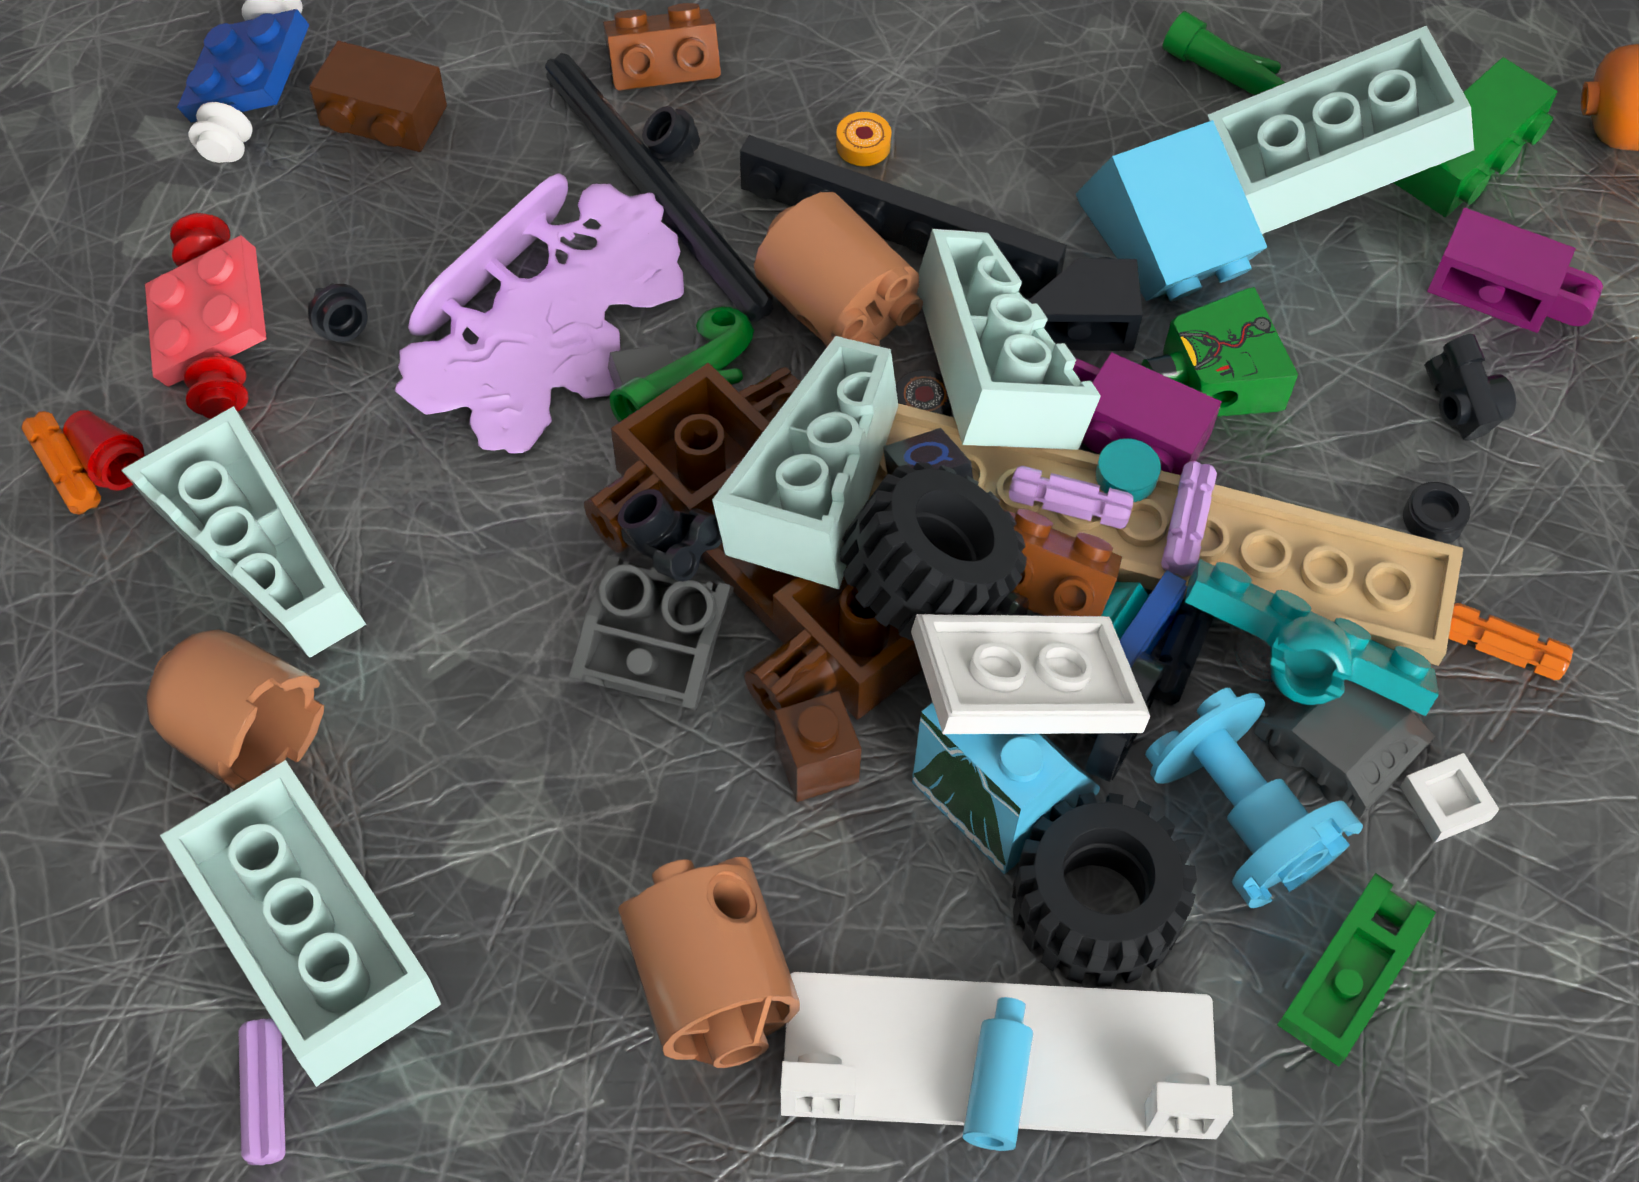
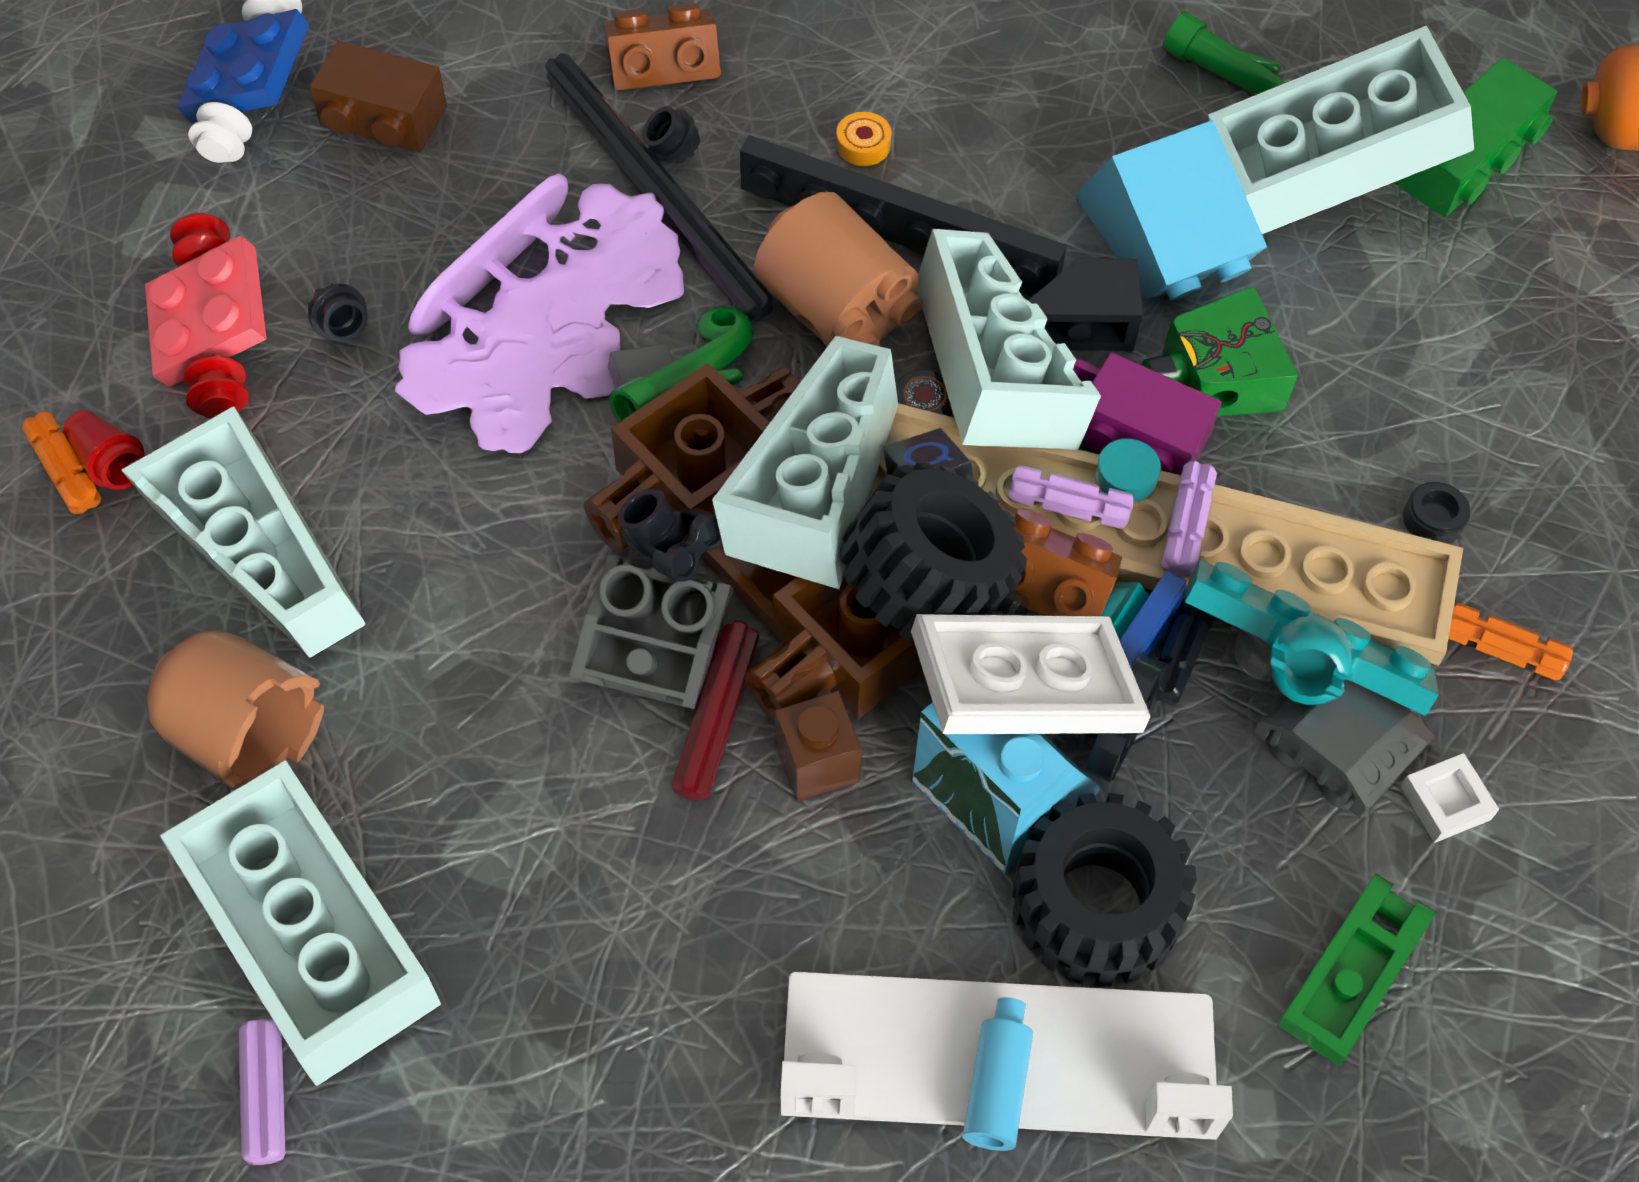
nougat cylinder [618,857,800,1068] -> none
medium azure piece [1145,688,1363,908] -> none
black plate [1424,334,1516,440] -> none
magenta brick [1427,207,1603,333] -> none
none -> dark red axle [672,621,760,801]

